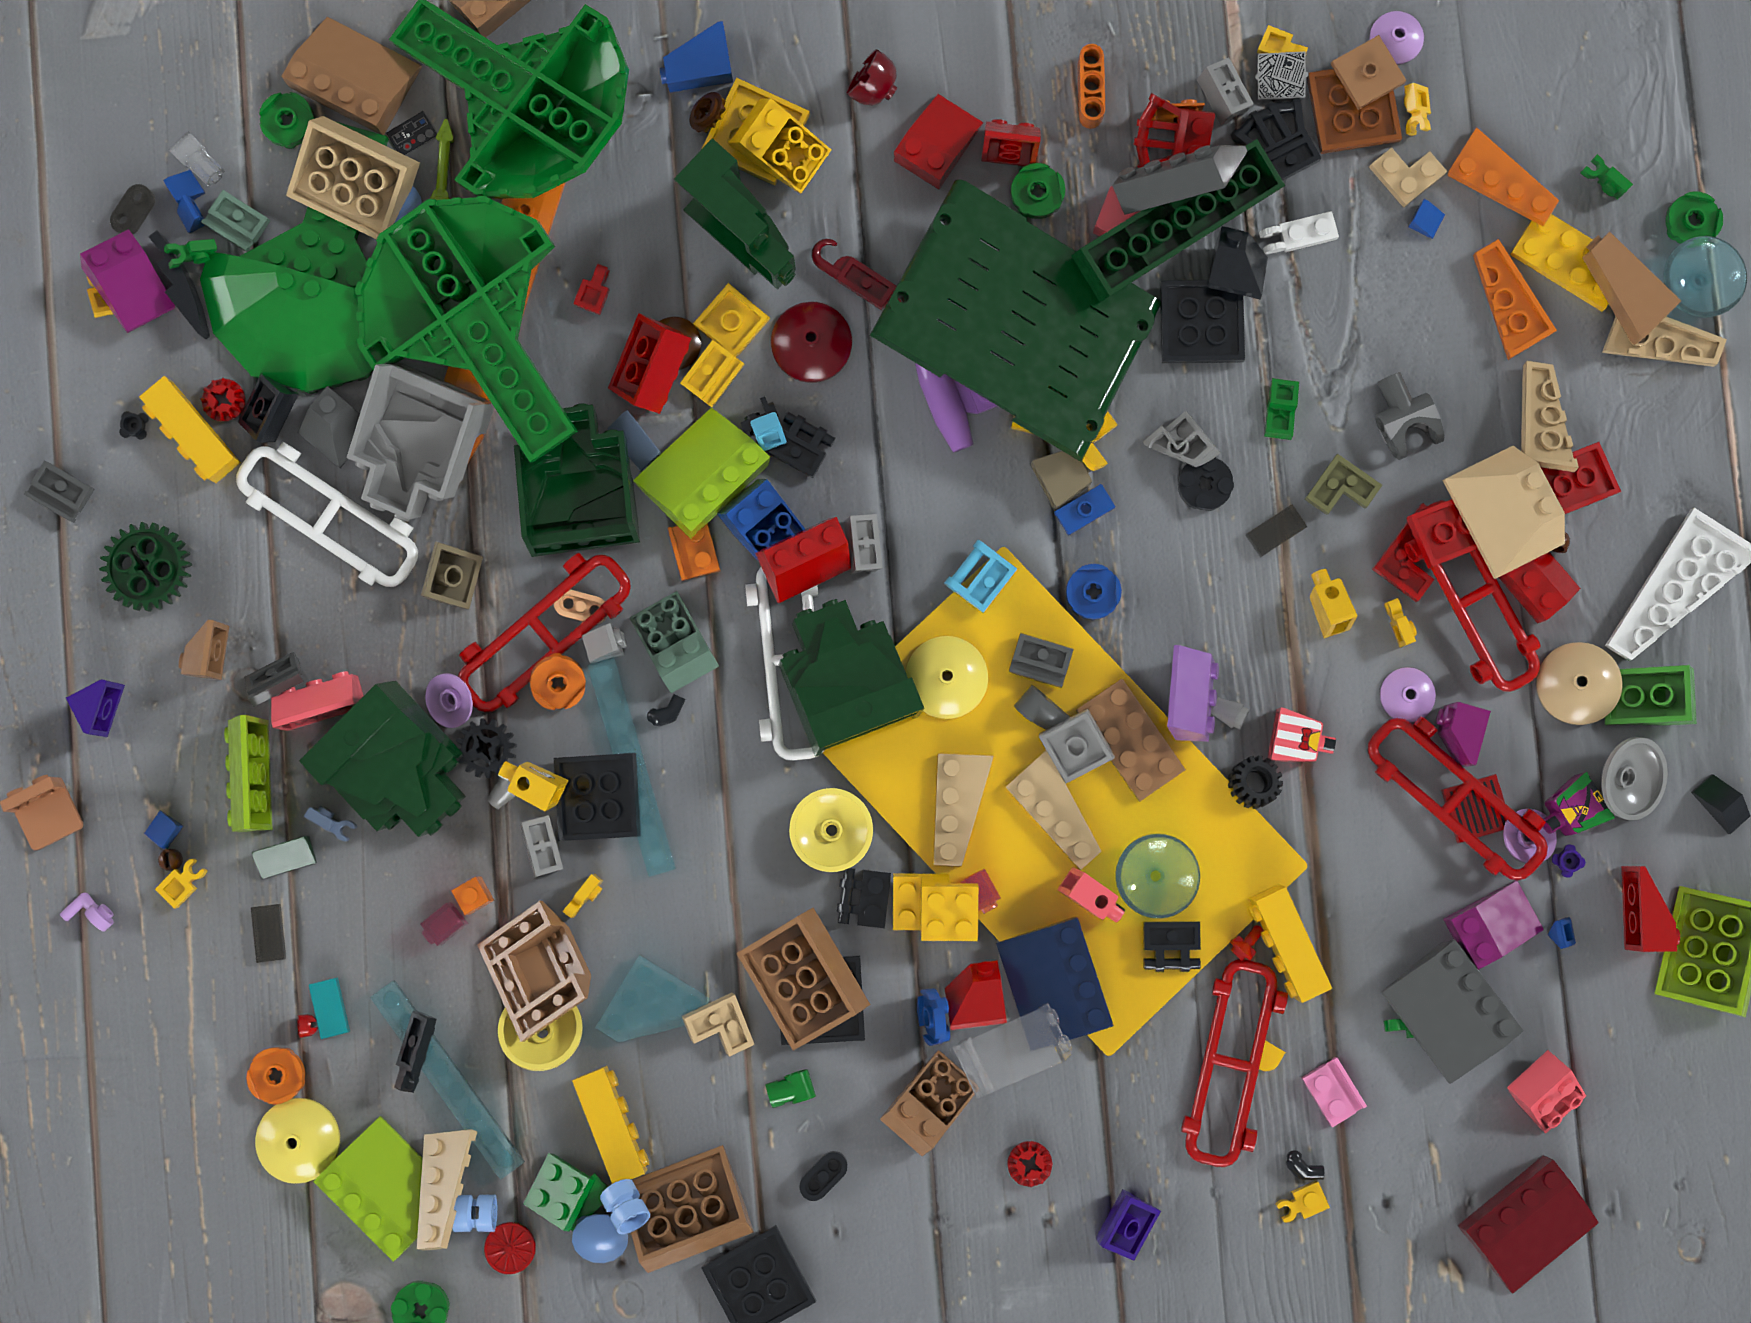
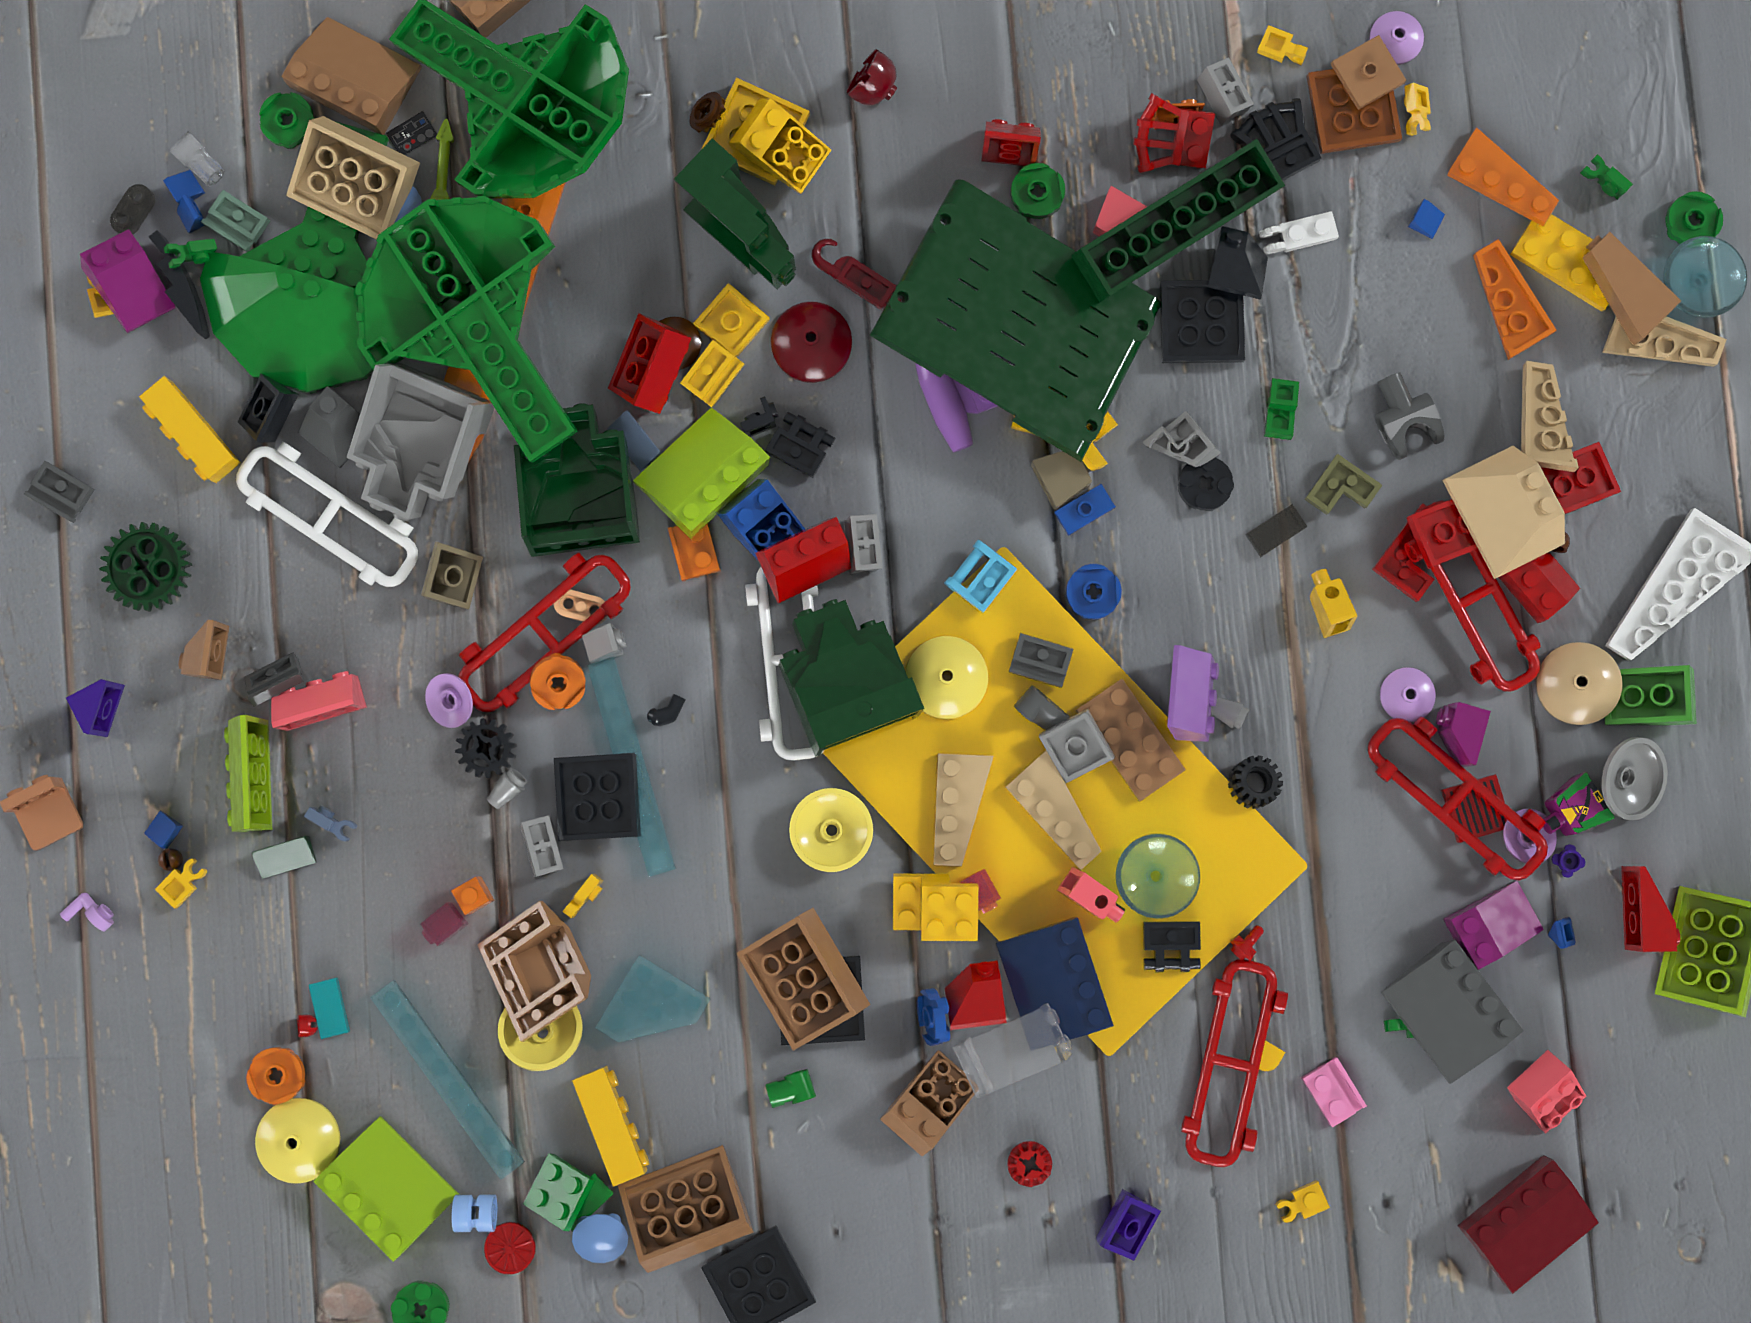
black plate [119,411,149,440] -> none
red gear [200,377,245,422] -> none
clear smoke tile [251,904,286,963] -> none
dark green panel [299,681,466,837] -> none
black hinge [394,1011,437,1093] -> none
tan wing [417,1129,477,1251] -> none
yellow torso [498,761,569,811] -> none
red plate [573,264,610,315] -> none
light blue wheel [600,1179,650,1234] -> none
sand green slope [630,591,719,693] -> none
blue slope [660,21,733,93] -> none
tan plate [682,993,754,1057] -> none
medium azure slope [750,412,787,451] -> none
black plate [799,1151,848,1201] -> none
black plate [836,868,891,929] -> none
red slope [894,94,983,190] -> none
orange beam [1077,44,1105,129] -> none
dark grey slope [1112,145,1247,215] -> none
yellow brick [1249,884,1332,1003] -> none
light grey piece [1255,51,1308,100] -> none
torso [1267,707,1336,762] -> none
black arm [1286,1150,1324,1180] -> none
tan plate [1369,148,1447,208] -> none
yellow plate [1384,598,1417,648] -> none
black slope [1691,774,1751,834] -> none

